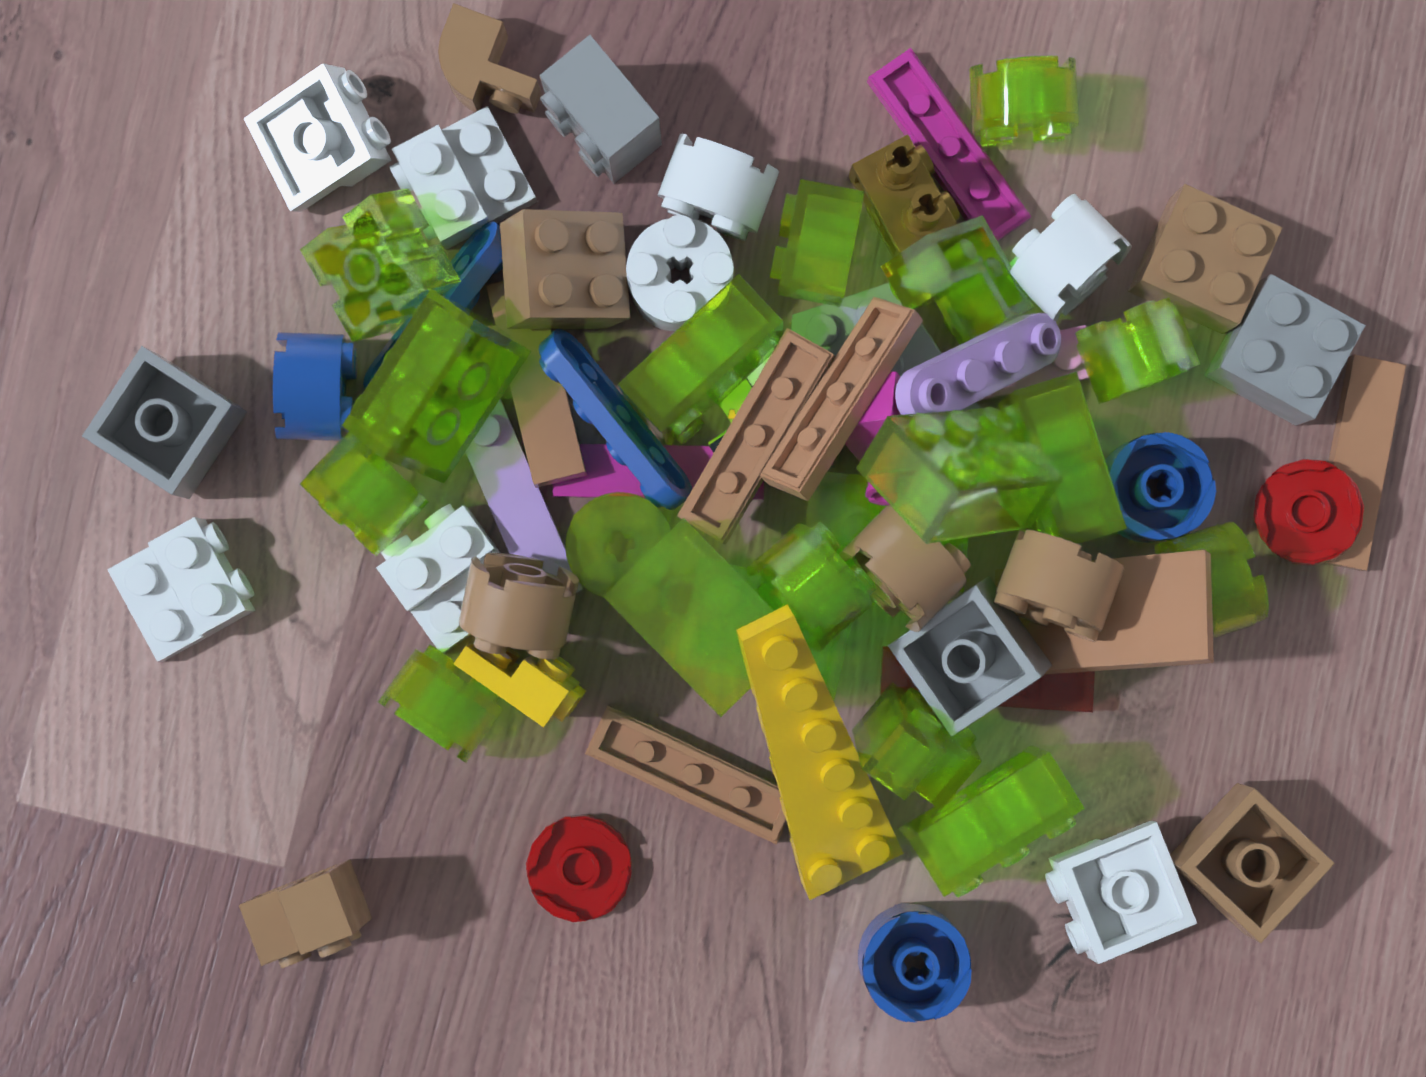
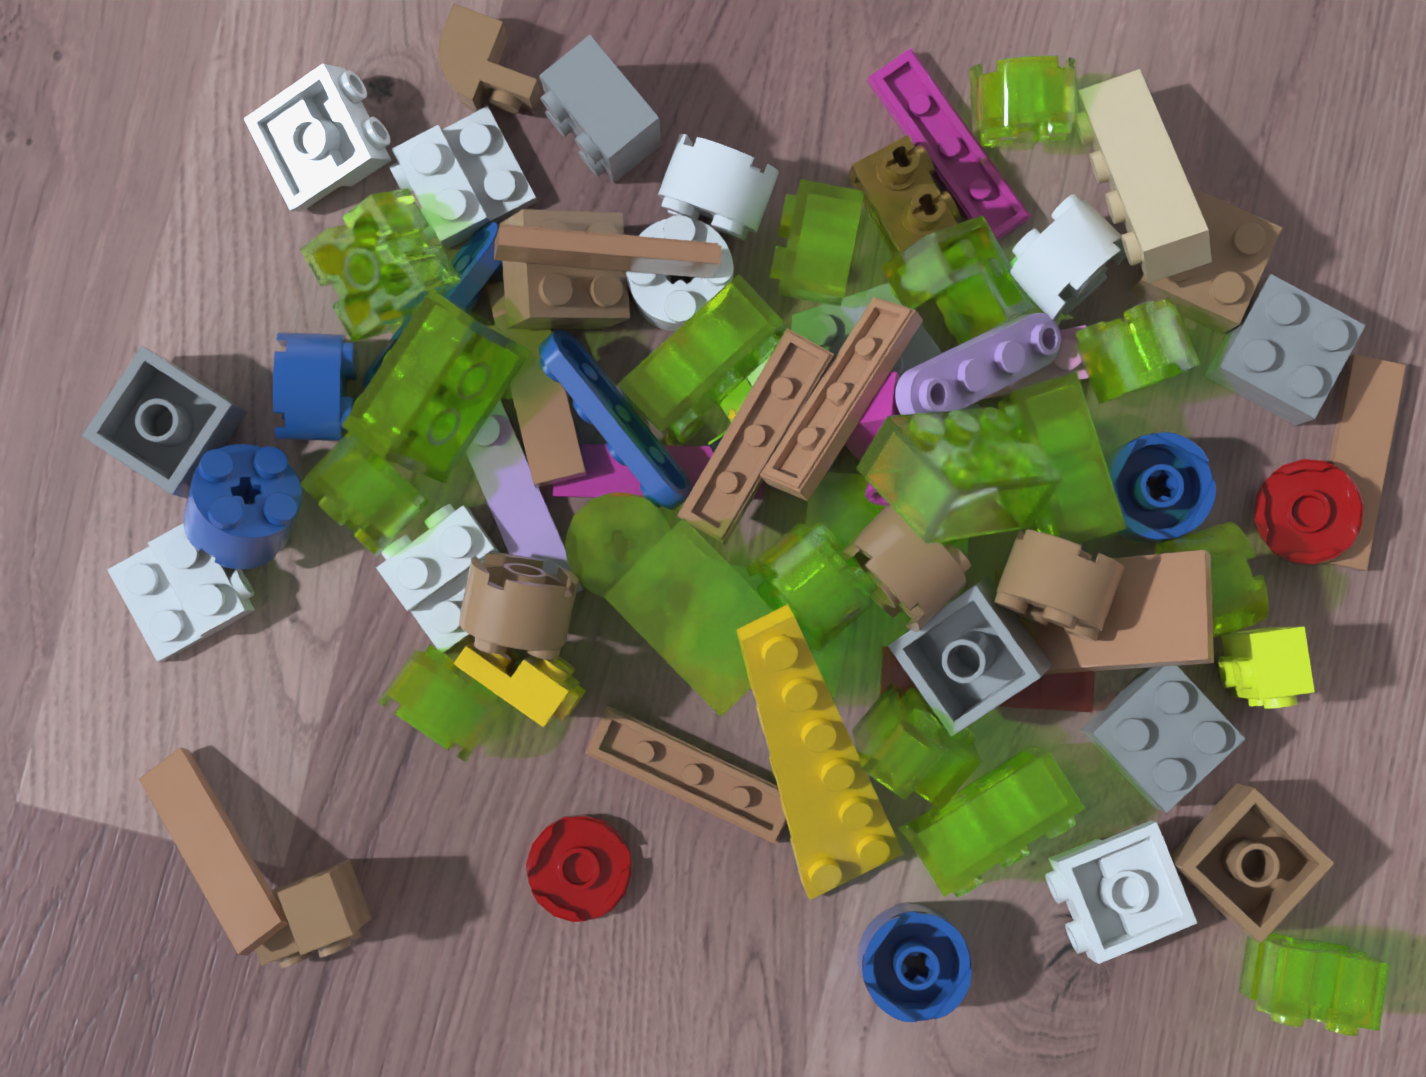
none -> nougat tile [139,747,289,956]
none -> blue brick [183,444,302,569]
none -> nougat tile [494,224,722,278]
none -> tan brick [1074,69,1212,283]
none -> light grey brick [1080,666,1245,813]
none -> neon yellow brick [1218,627,1315,709]
none -> clear neon green brick [1239,933,1389,1036]

